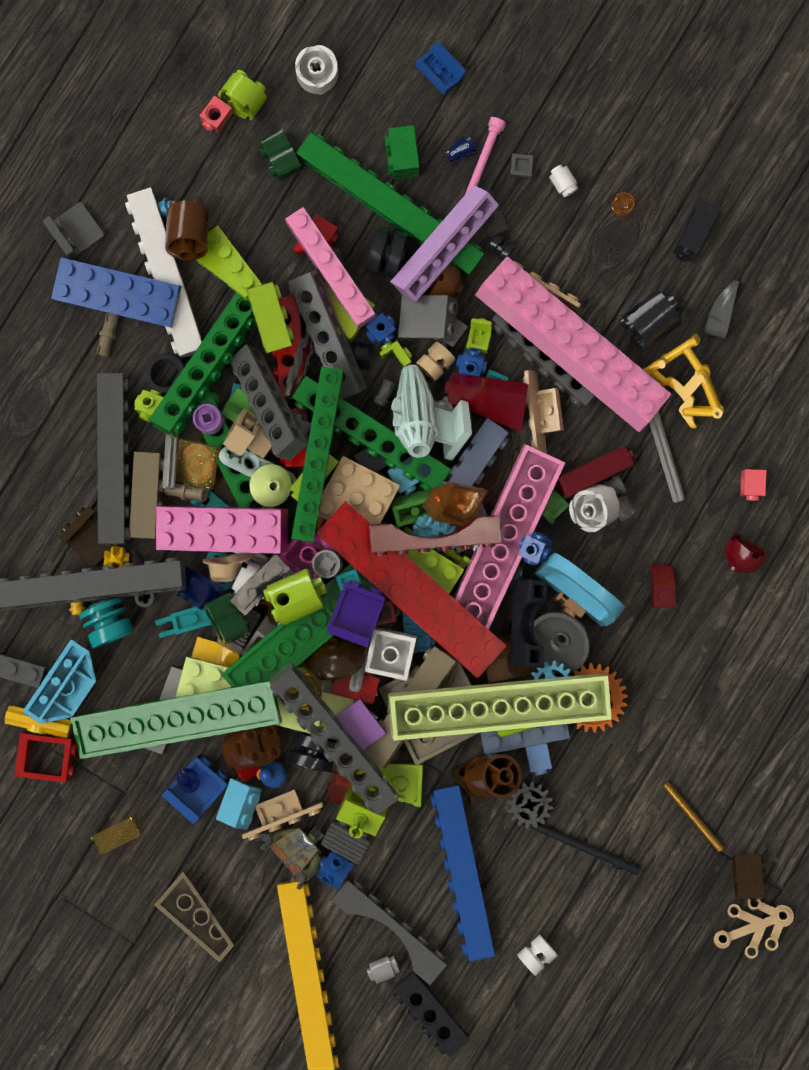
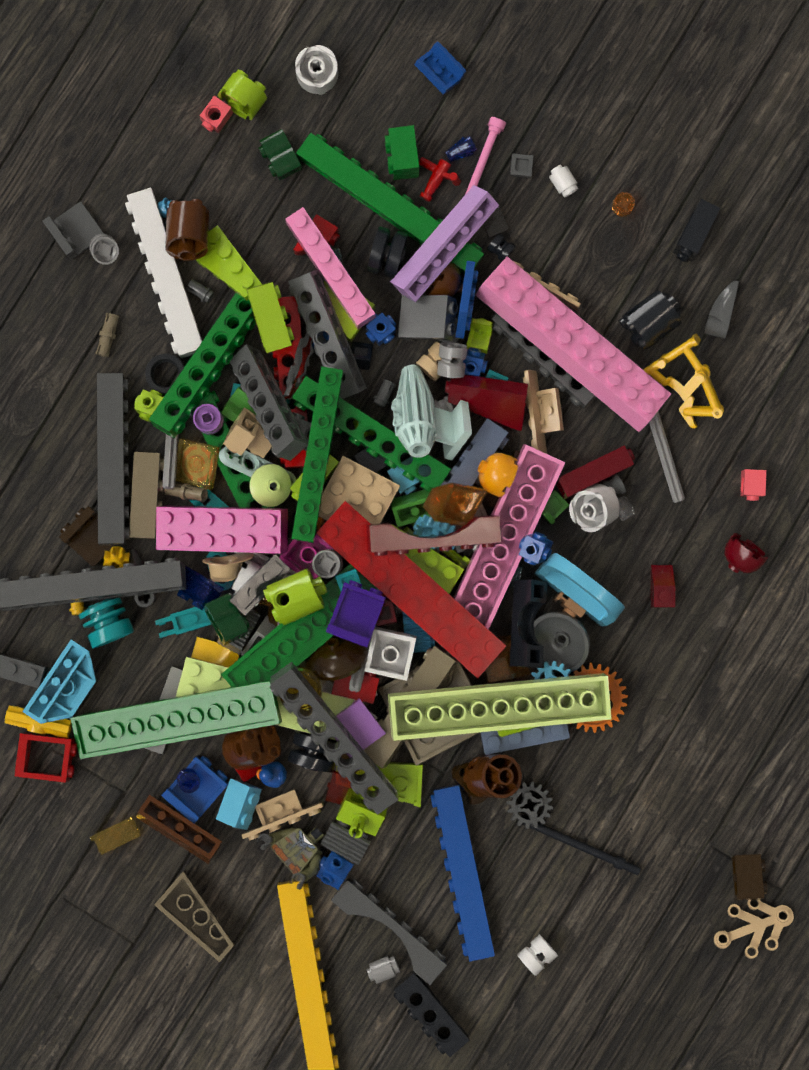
blue plate [51,258,182,328] -> none
lime bracket [380,341,412,367] -> none
medium blue brick [525,743,552,775] -> none
pearl gold bar [662,781,724,852] -> none
none -> light grey wheel [89,234,119,265]
none -> reddish brown brick [137,795,222,864]
none -> dark grey pin [186,279,214,303]
none -> red piece [419,157,461,202]
none -> light grey wheel [437,342,467,378]
none -> blue plate [455,261,478,339]
none -> light orange cylinder [478,453,518,498]

